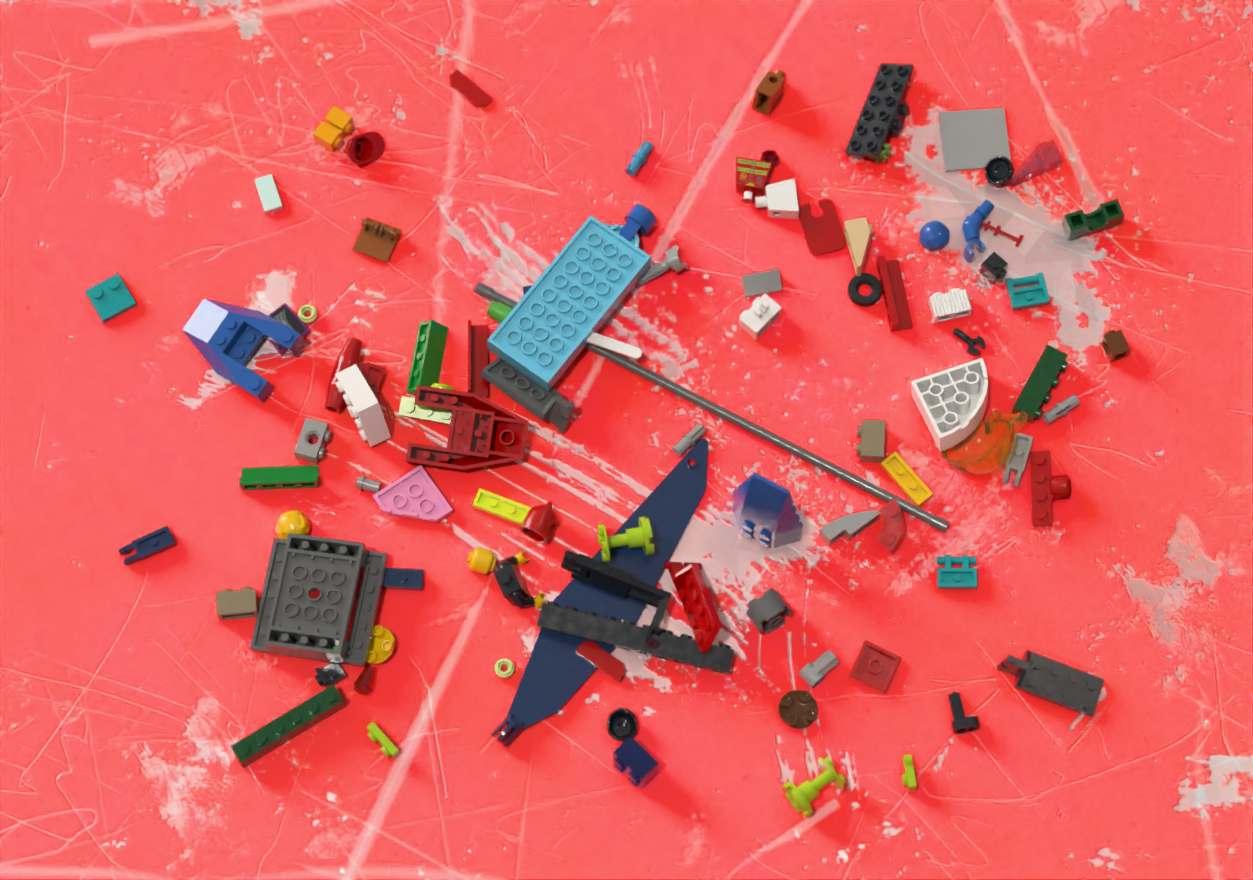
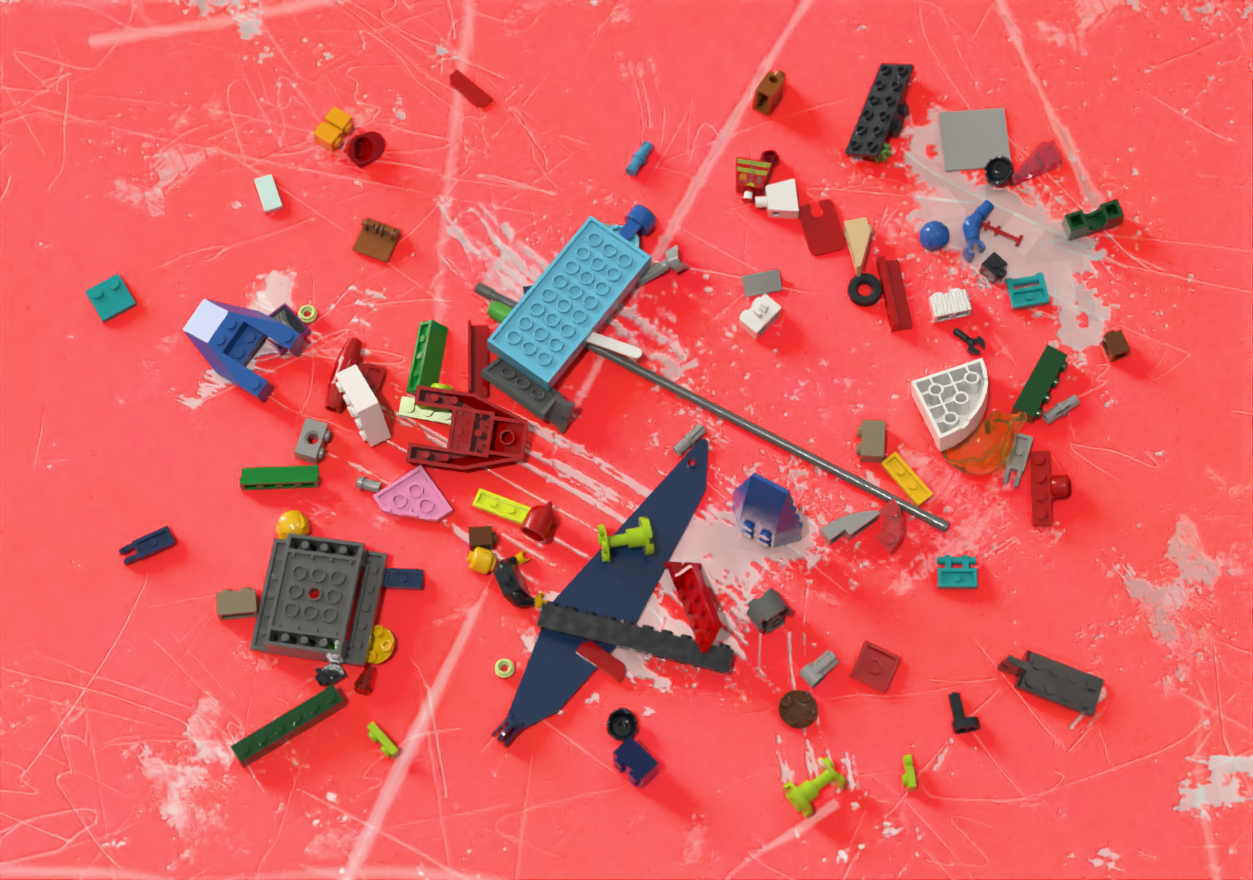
black hinge [561,551,672,647] -> none
none -> reddish brown brick [468,526,497,552]

